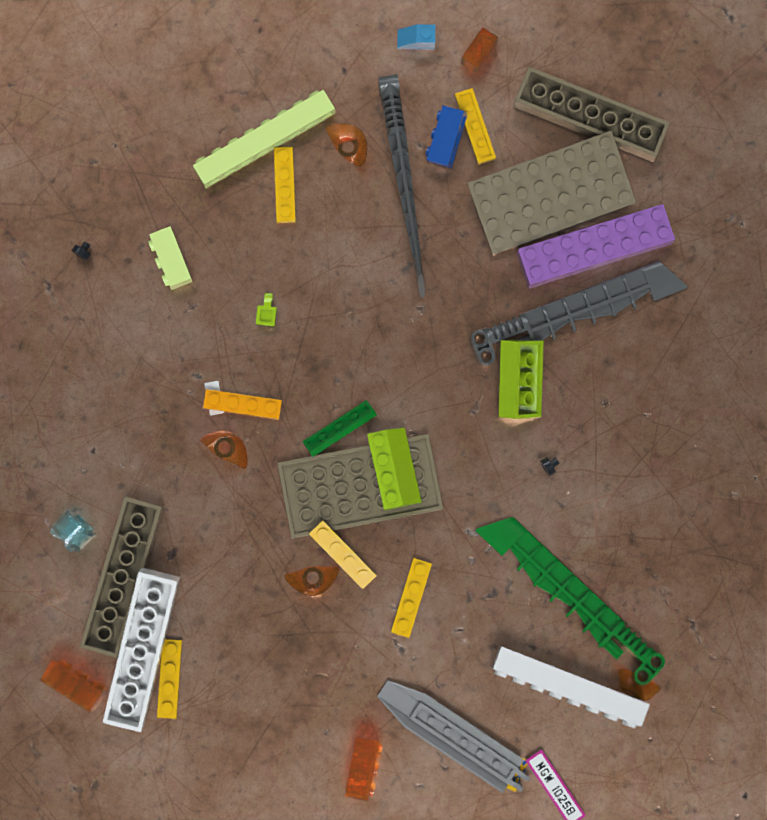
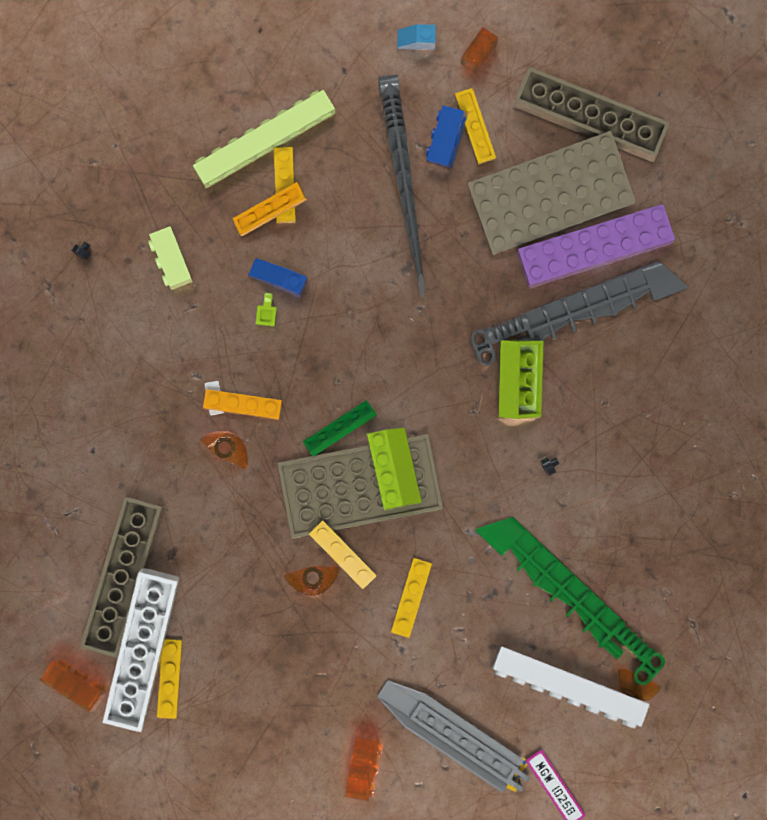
clear light blue brick [50,509,96,552] -> none
clear orange piece [325,123,367,167] -> none
none -> light orange plate [232,182,307,236]
none -> blue slope [248,258,308,298]

